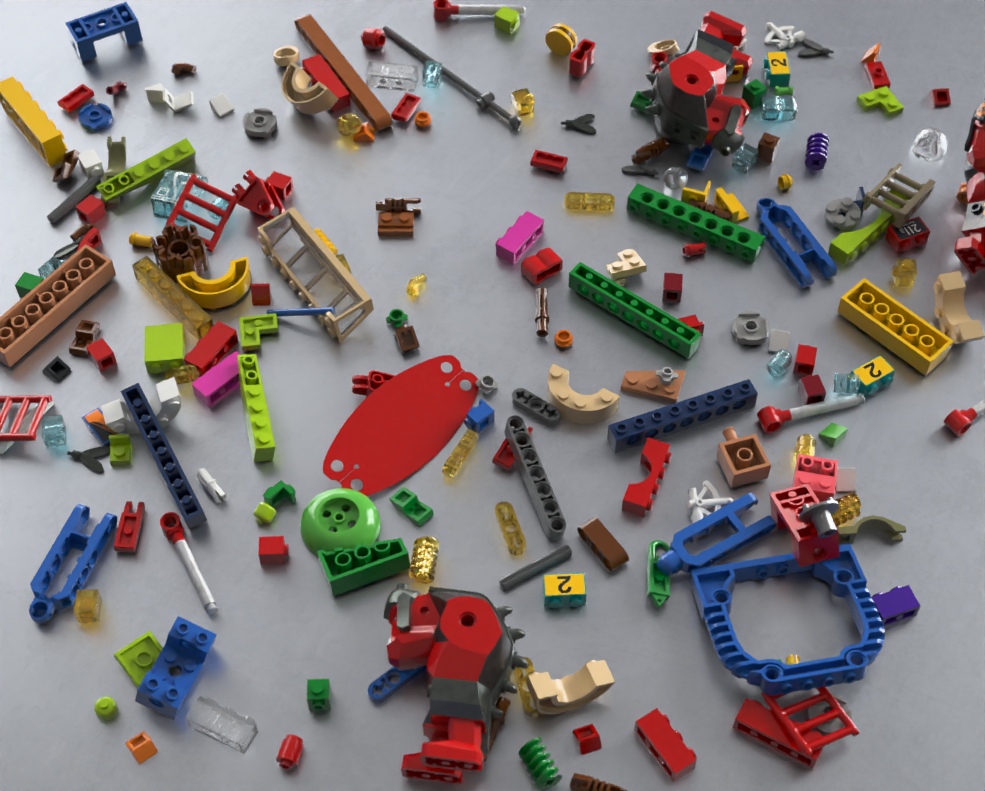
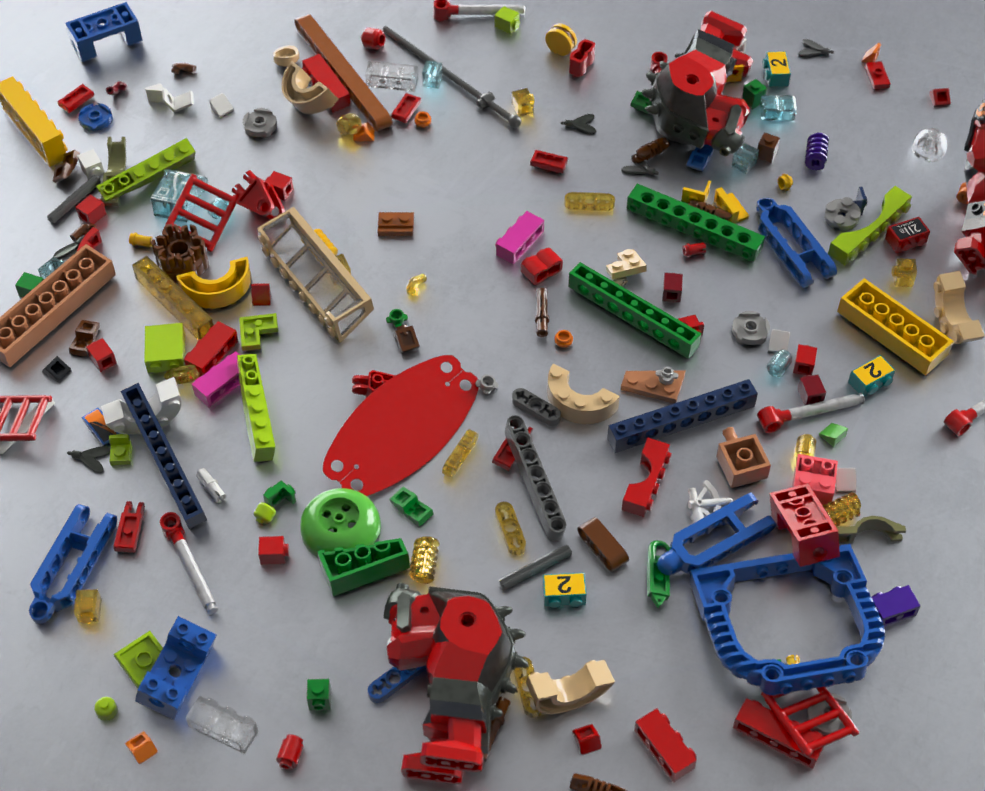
clear light blue brick [42,415,66,447] -> none
blue bar [266,307,335,317] -> none
reddish brown hinge [376,198,421,214] -> none
blue brick [464,399,495,434] -> none
green piece [519,737,562,789] -> none
tan hat [648,40,679,57] -> none
clear head [663,167,688,190] -> none
white piece [765,22,806,51] -> none
bright green bush [774,86,793,101] -> none
flat silver piece [798,497,839,538] -> none
clear light blue bracket [833,373,860,394] -> none
lime plate [857,86,904,117] -> none
dark tan fence [862,163,936,229] -> none

